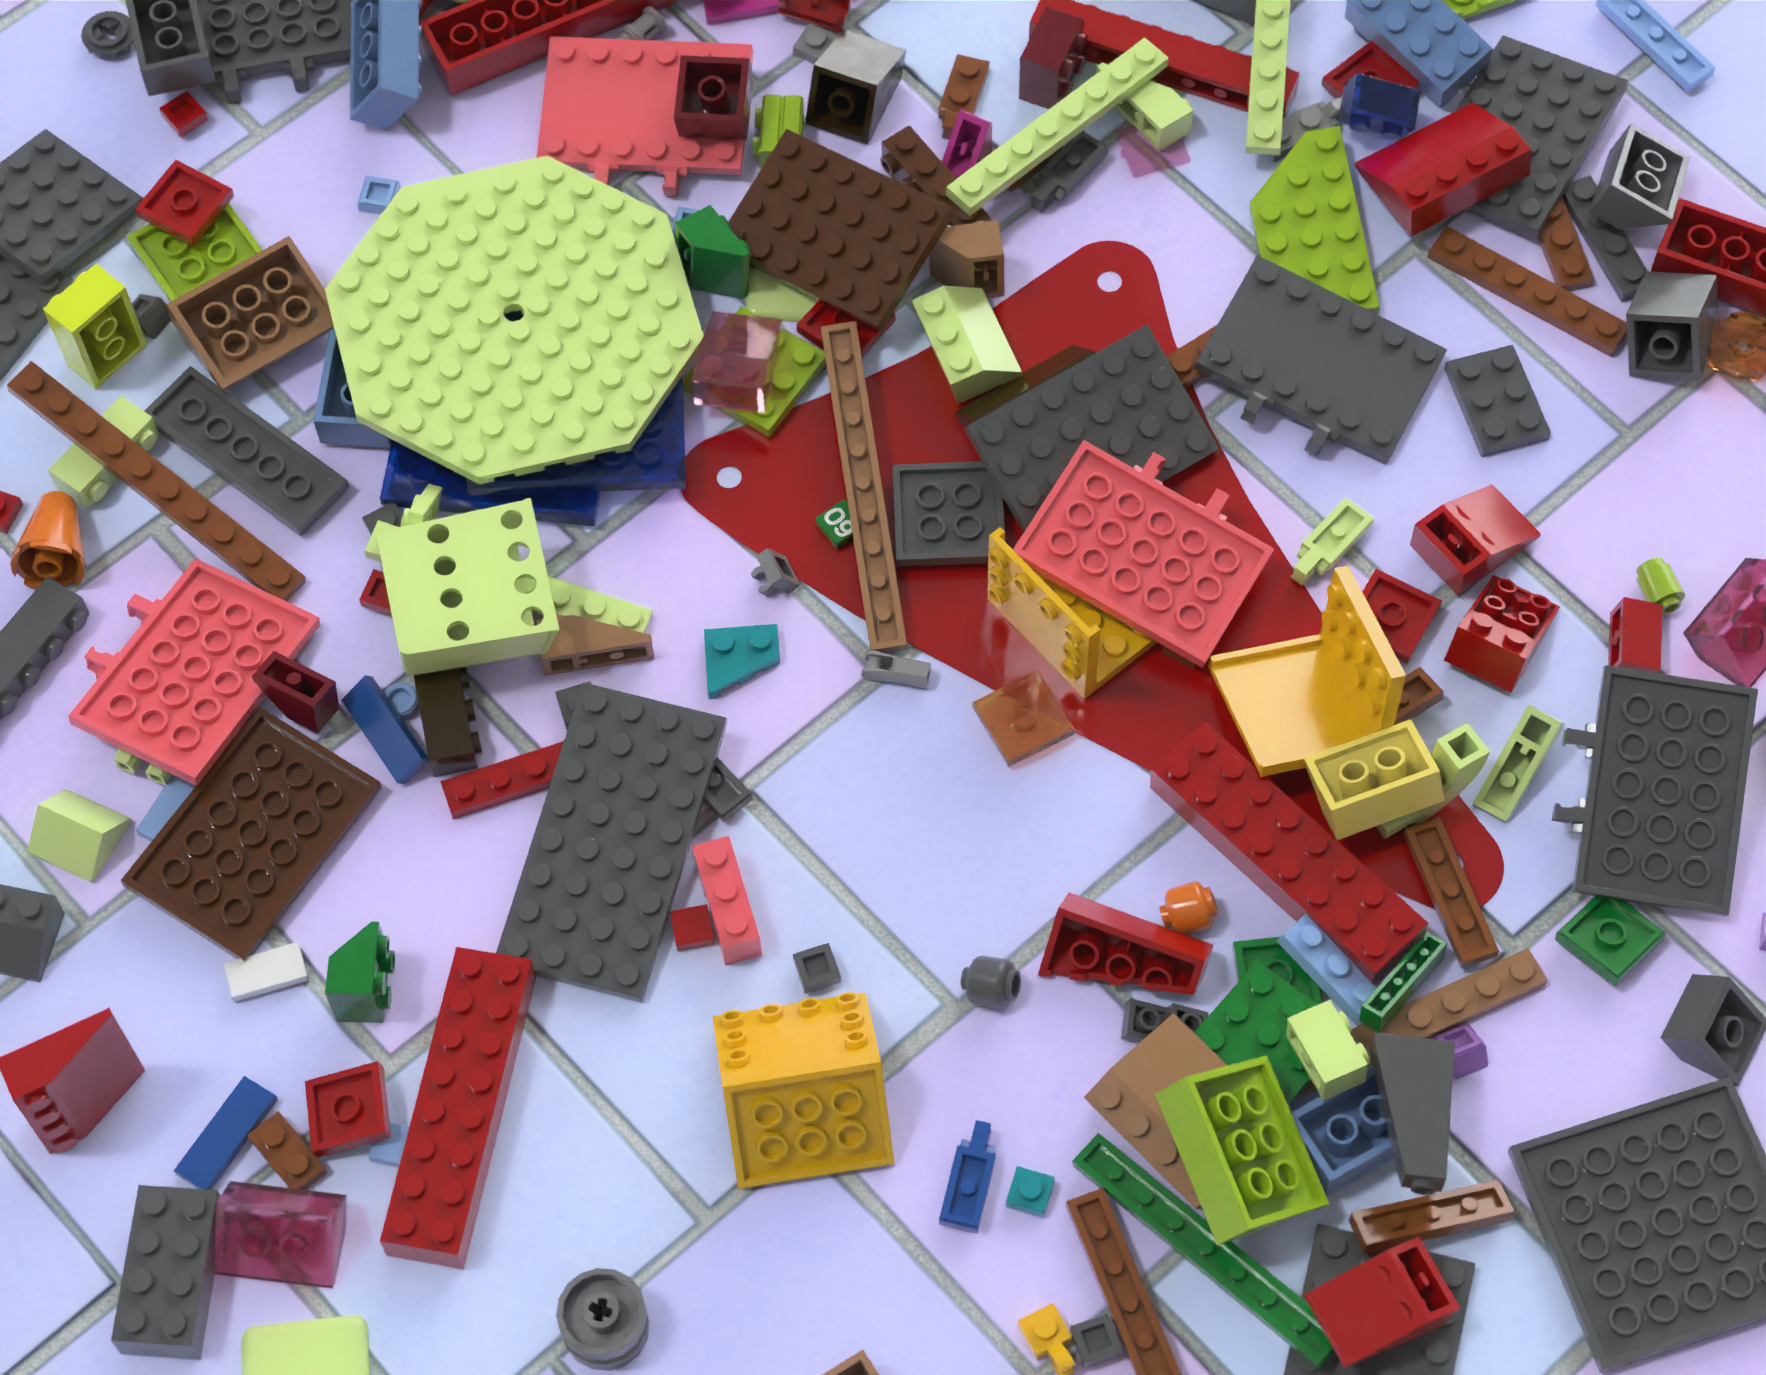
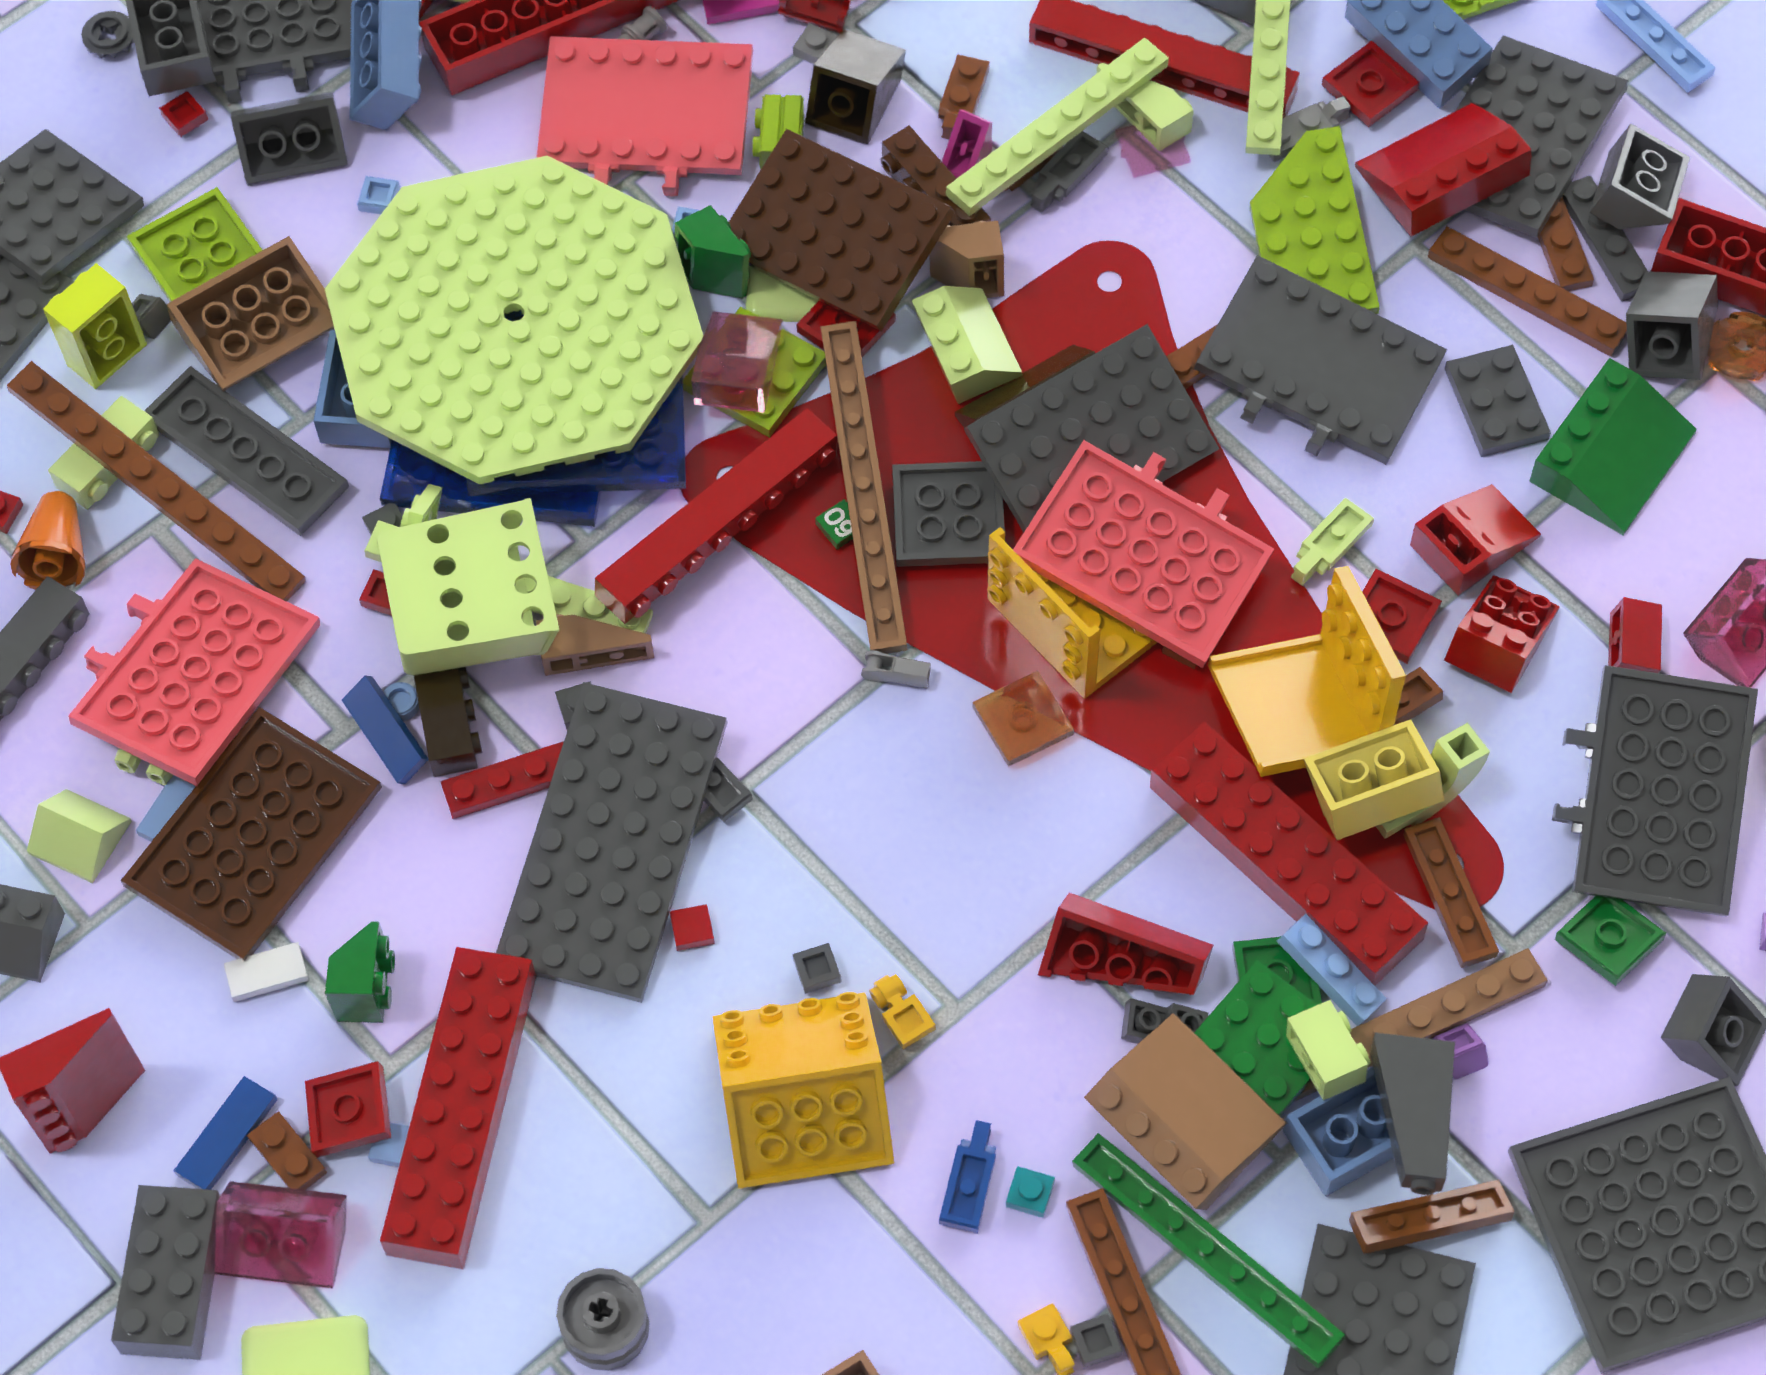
red plate [135,159,234,246] -> none
dark red slope [252,651,339,734] -> none
dark red brick [674,55,754,140] -> none
coral arch [692,836,762,965] -> none
teal wing [704,624,780,699] -> none
dark grey tile [751,548,800,596] -> none
dark grey head [961,955,1021,1009] -> none
dark red brick [1019,6,1088,109] -> none
lime slope [1155,1055,1329,1245] -> none
orange head [1159,881,1219,936] -> none
red slope [1304,1237,1461,1368] -> none
clear blue brick [1338,73,1421,140] -> none
green piece [1359,932,1447,1033] -> none
yellowish green slope [1473,704,1566,822] -> none
lime brick [1636,557,1685,614] -> none
none -> dark grey slope [231,92,348,185]
none -> red brick [594,408,837,624]
none -> yellow plate [869,974,936,1050]
none -> green slope [1529,358,1697,536]

